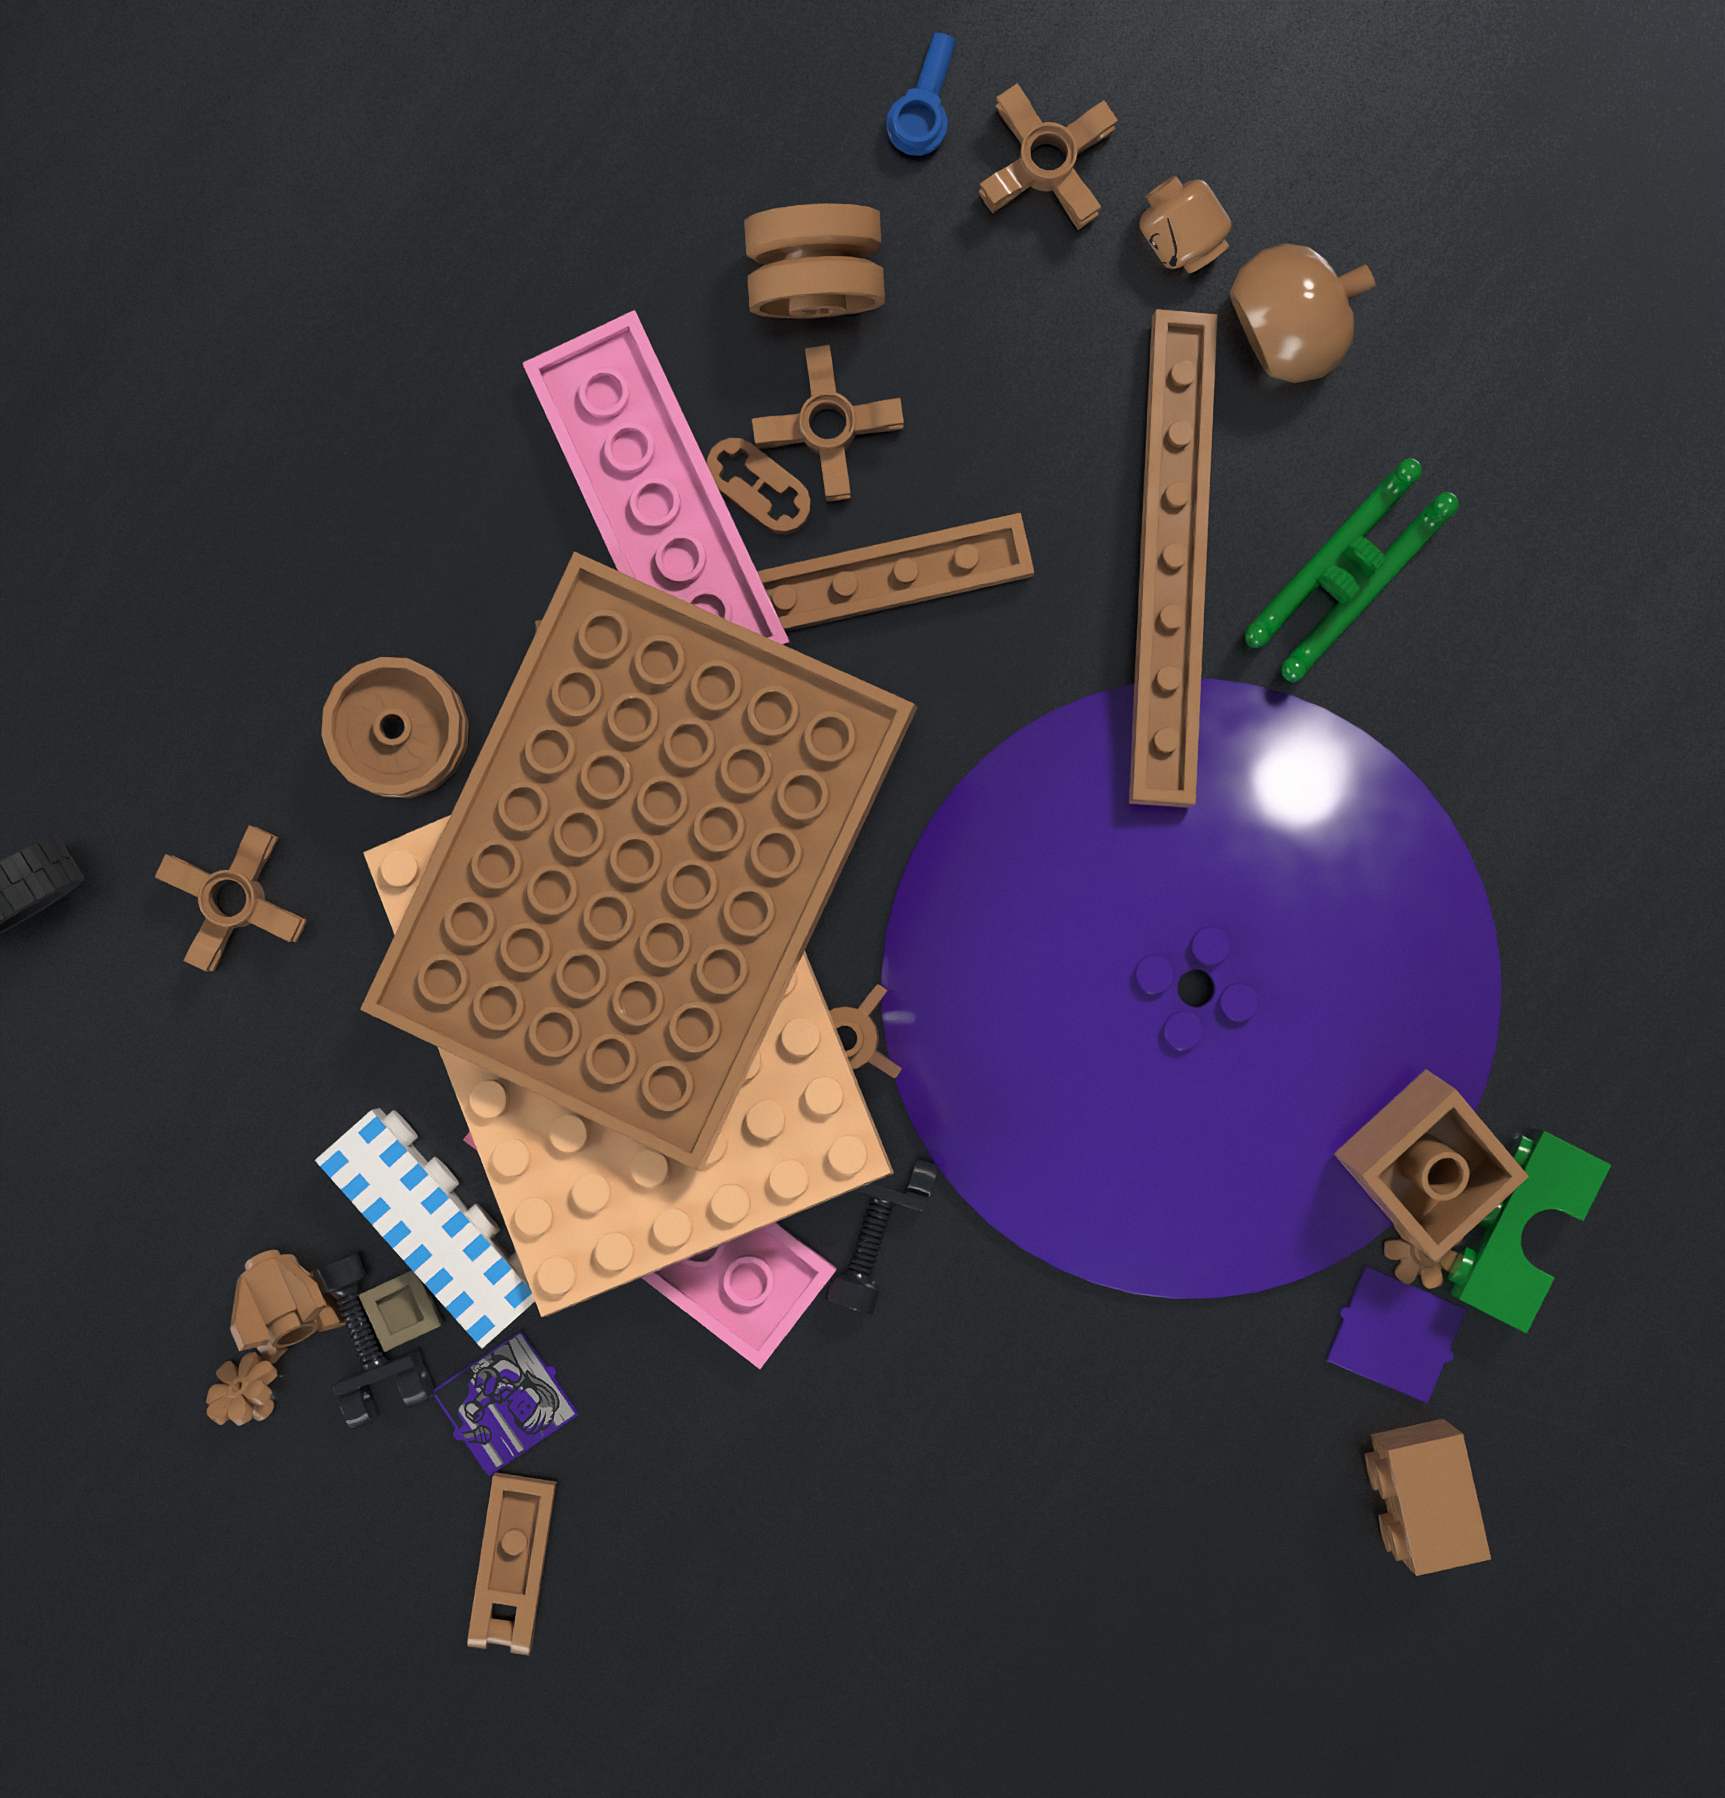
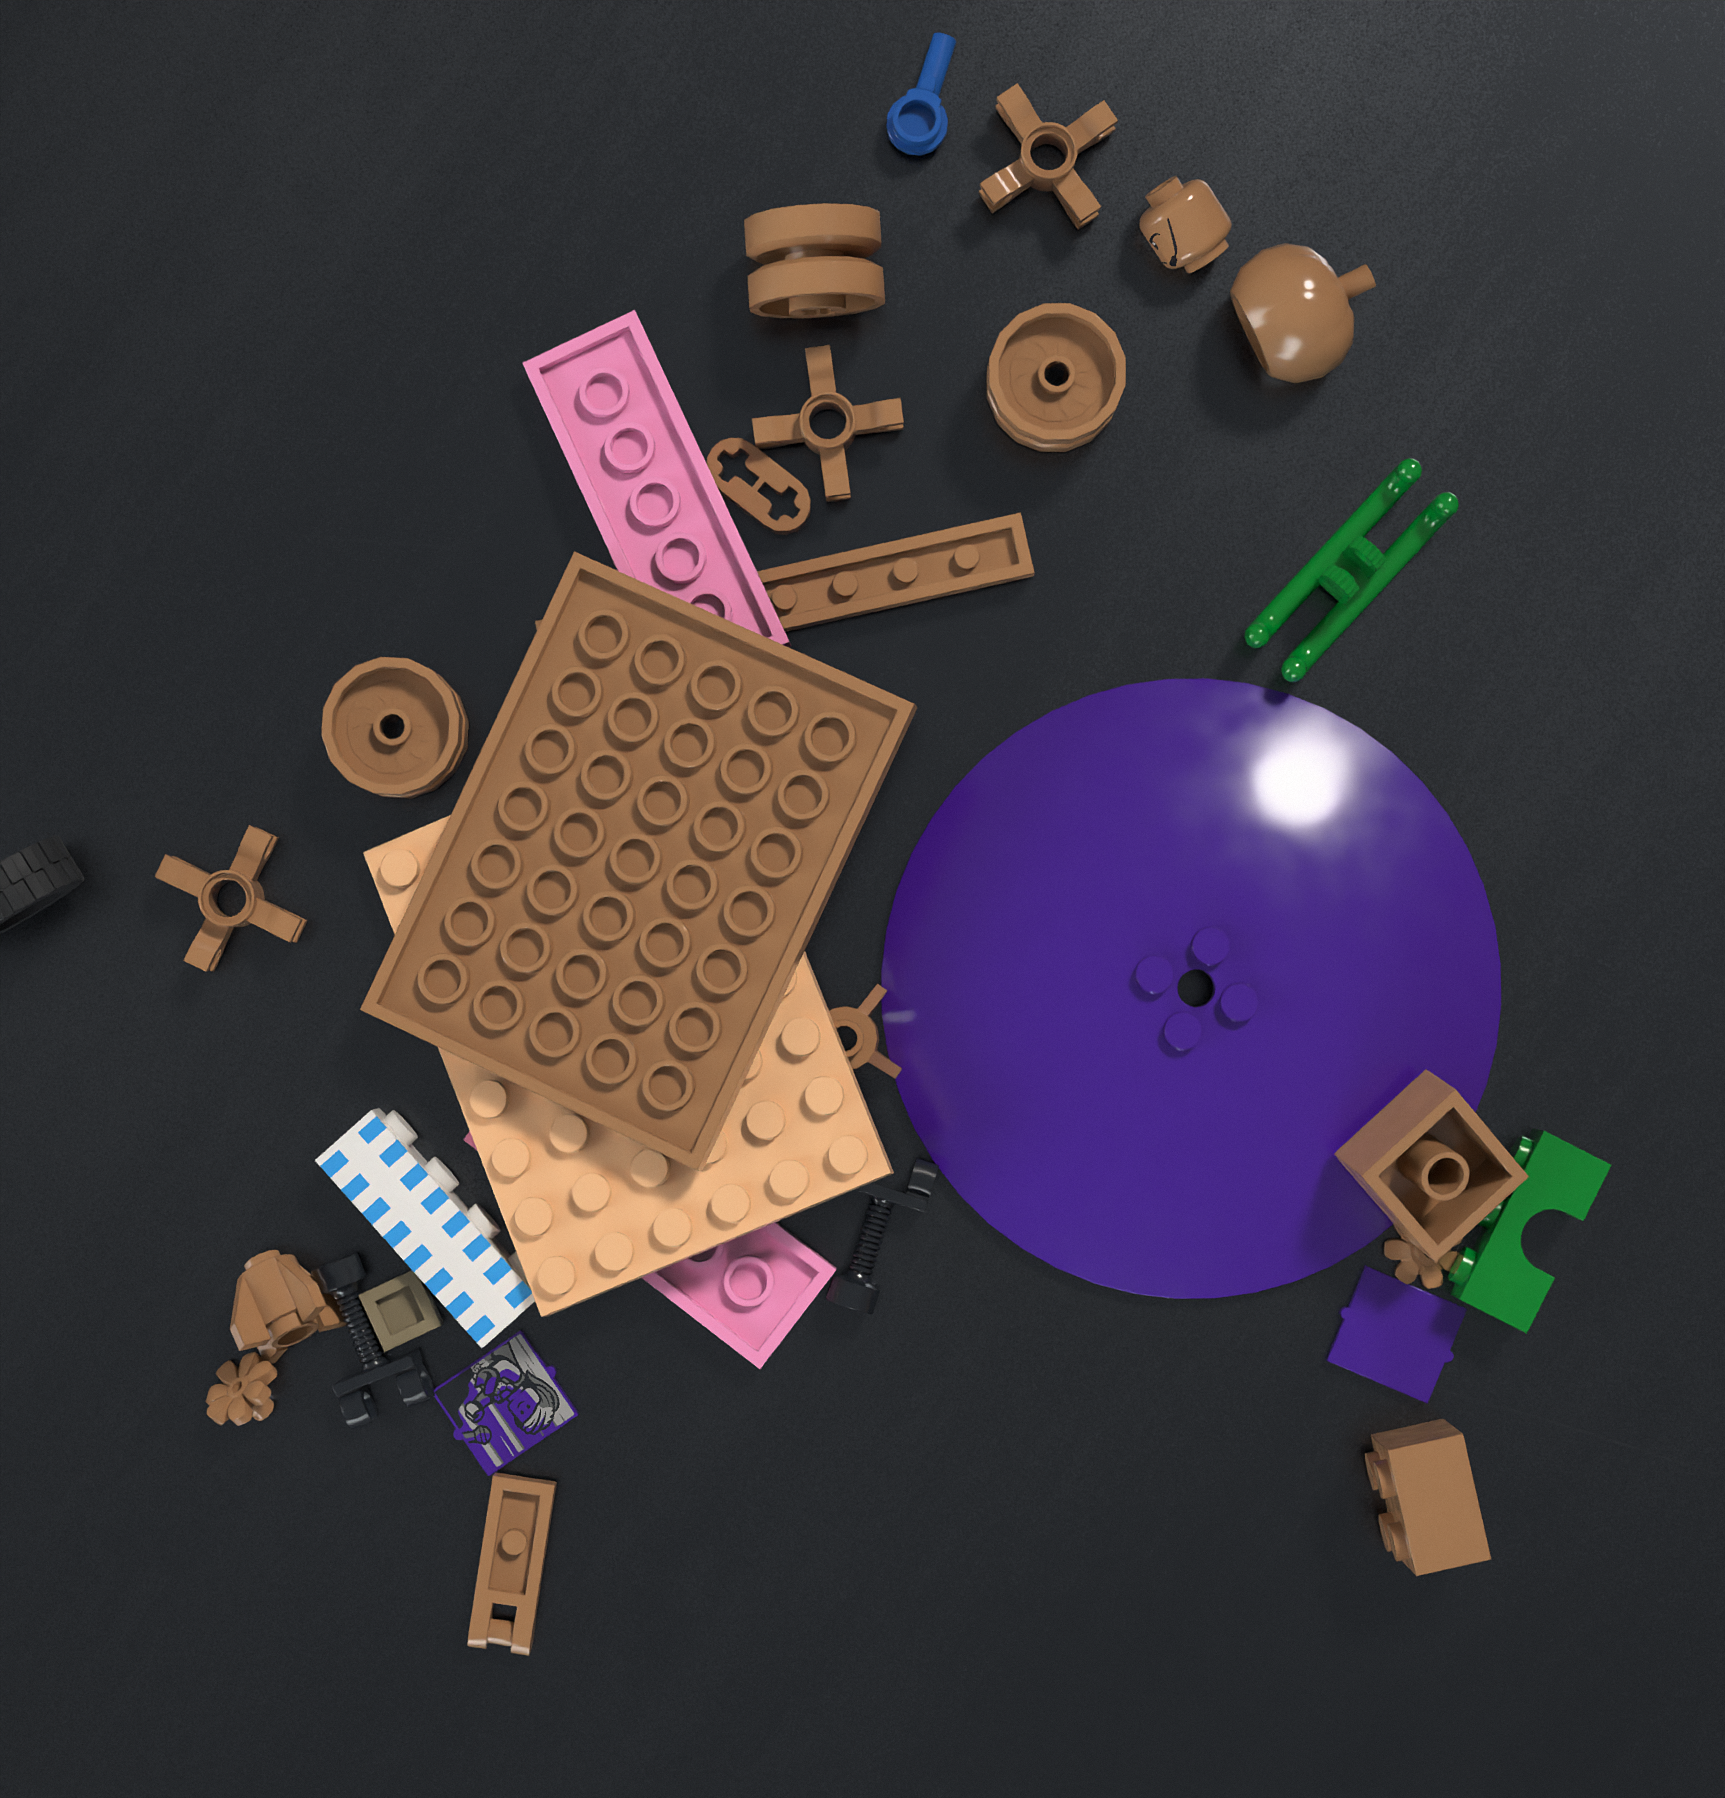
medium nougat plate [1129,309,1218,808] -> none
none -> medium nougat wheel [986,303,1126,452]

